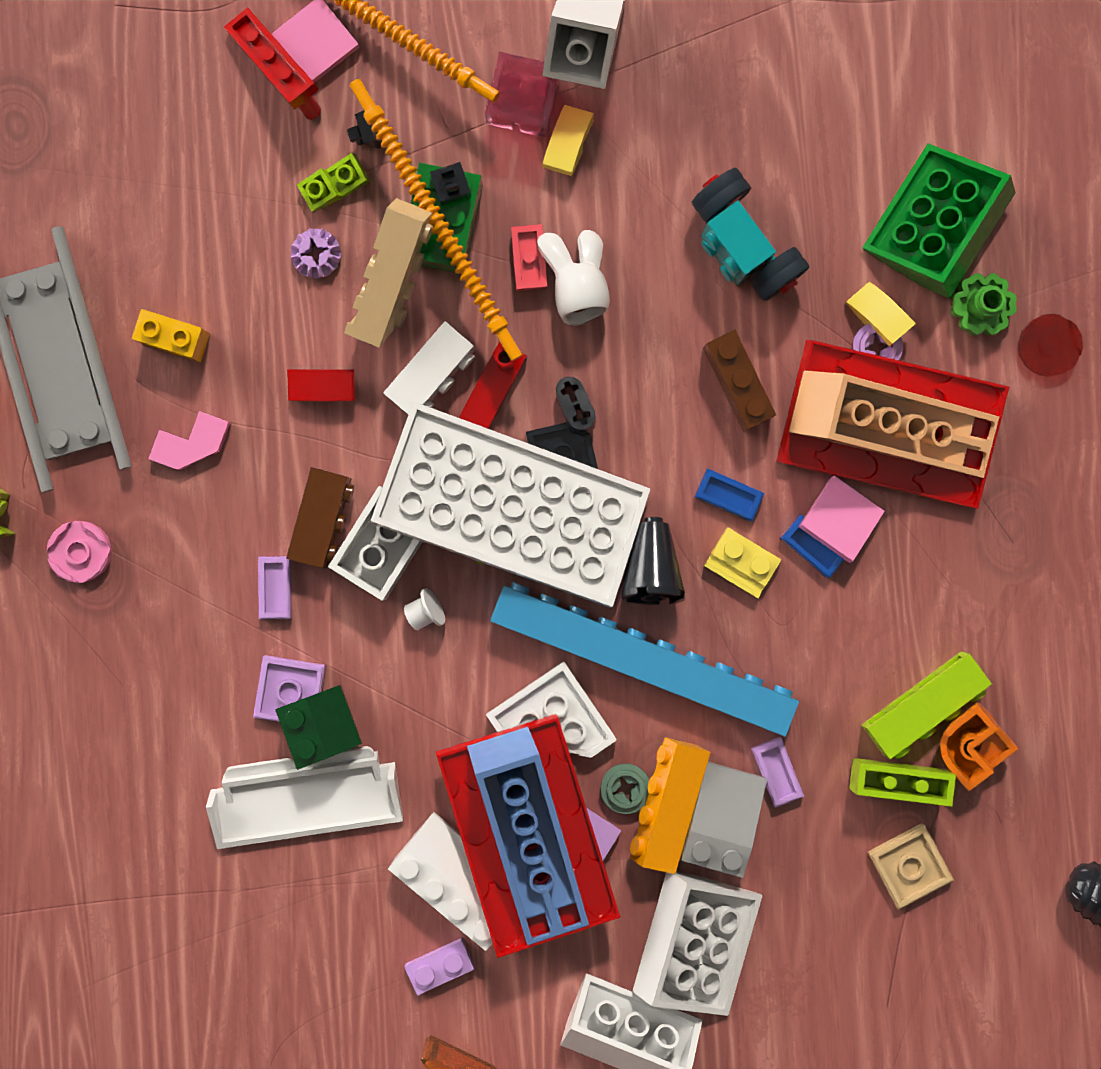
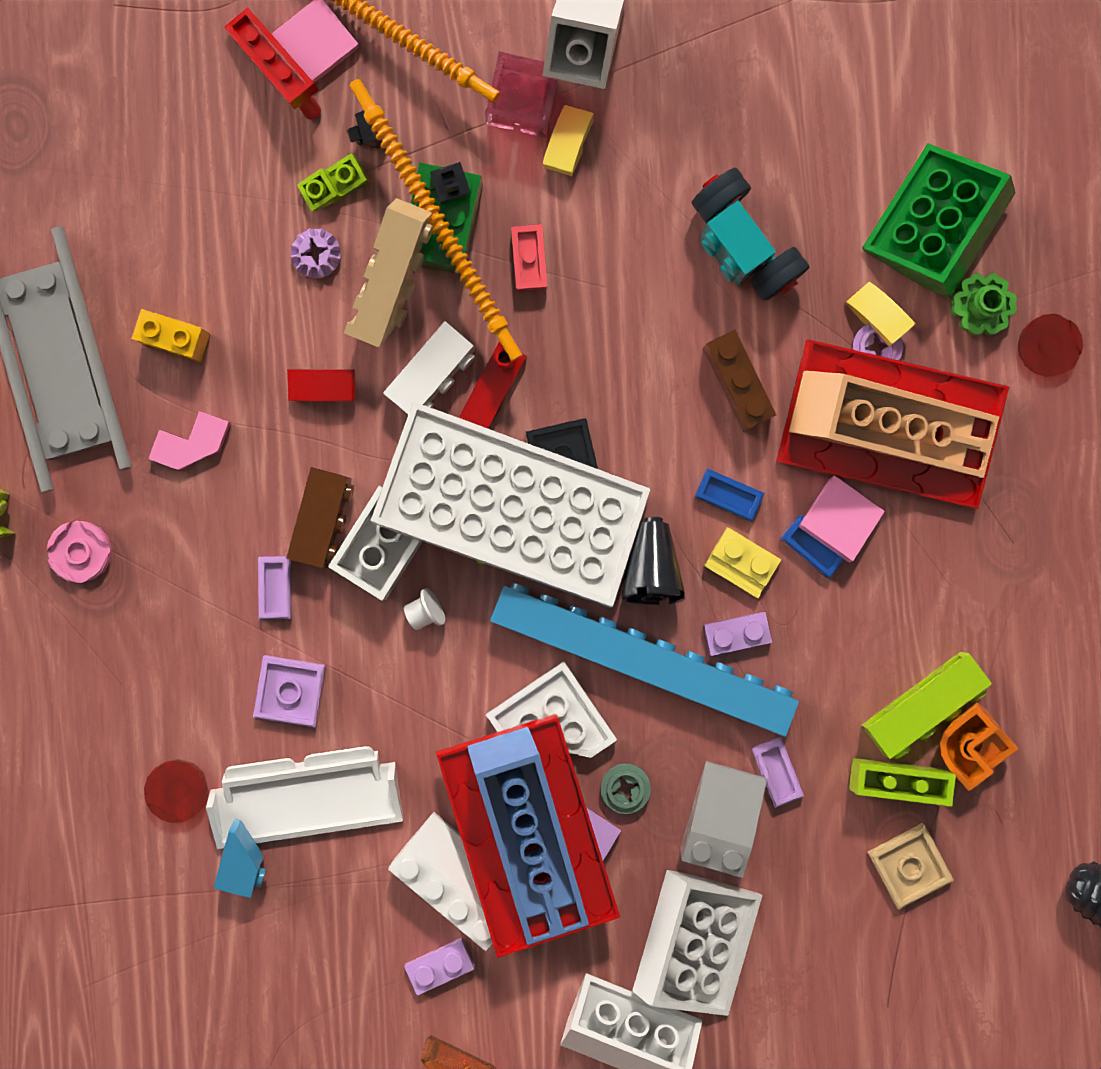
dark green slope [275,685,362,770] -> none
white piece [537,230,610,326] -> none
black beam [556,377,596,435] -> none
light orange brick [630,737,711,874] -> none
none -> clear red tile [144,759,209,823]
none -> dark azure slope [214,819,266,898]
none -> lavender plate [703,612,772,656]

